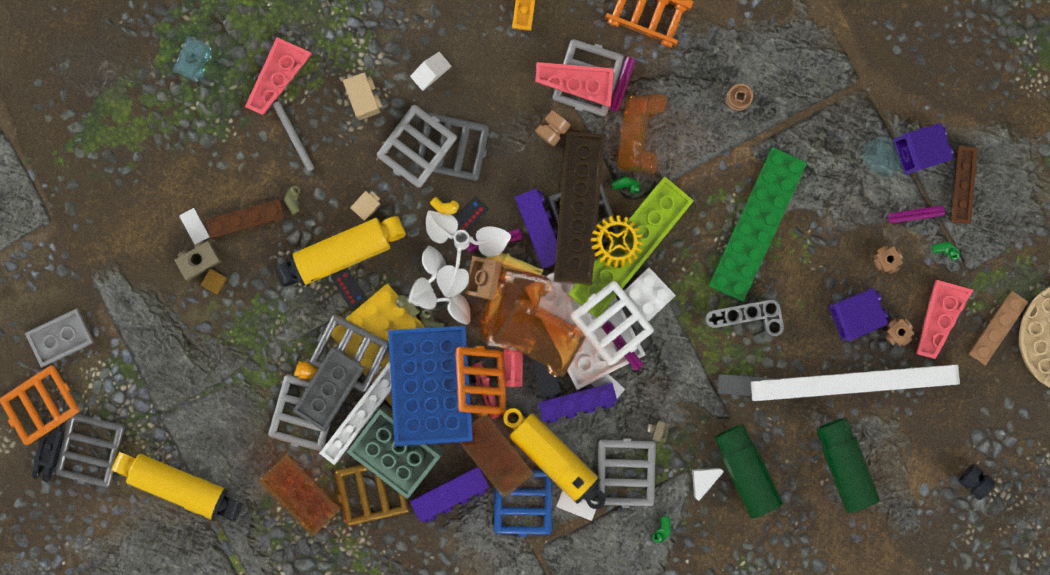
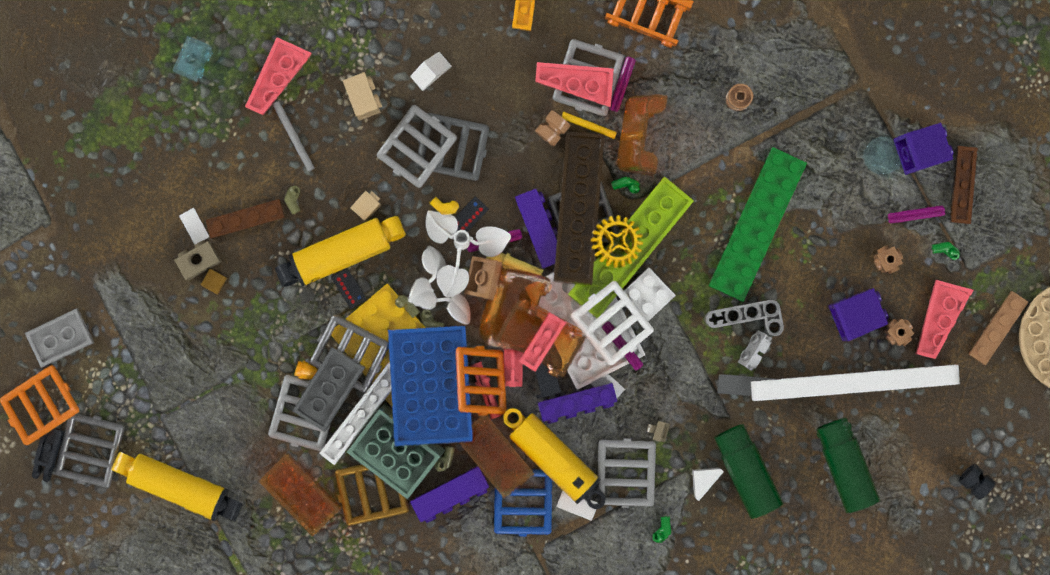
none -> olive arm [435,446,455,472]
none -> coral tile [519,312,566,372]
none -> yellow bar [562,112,617,139]
none -> light grey hinge [738,330,772,371]

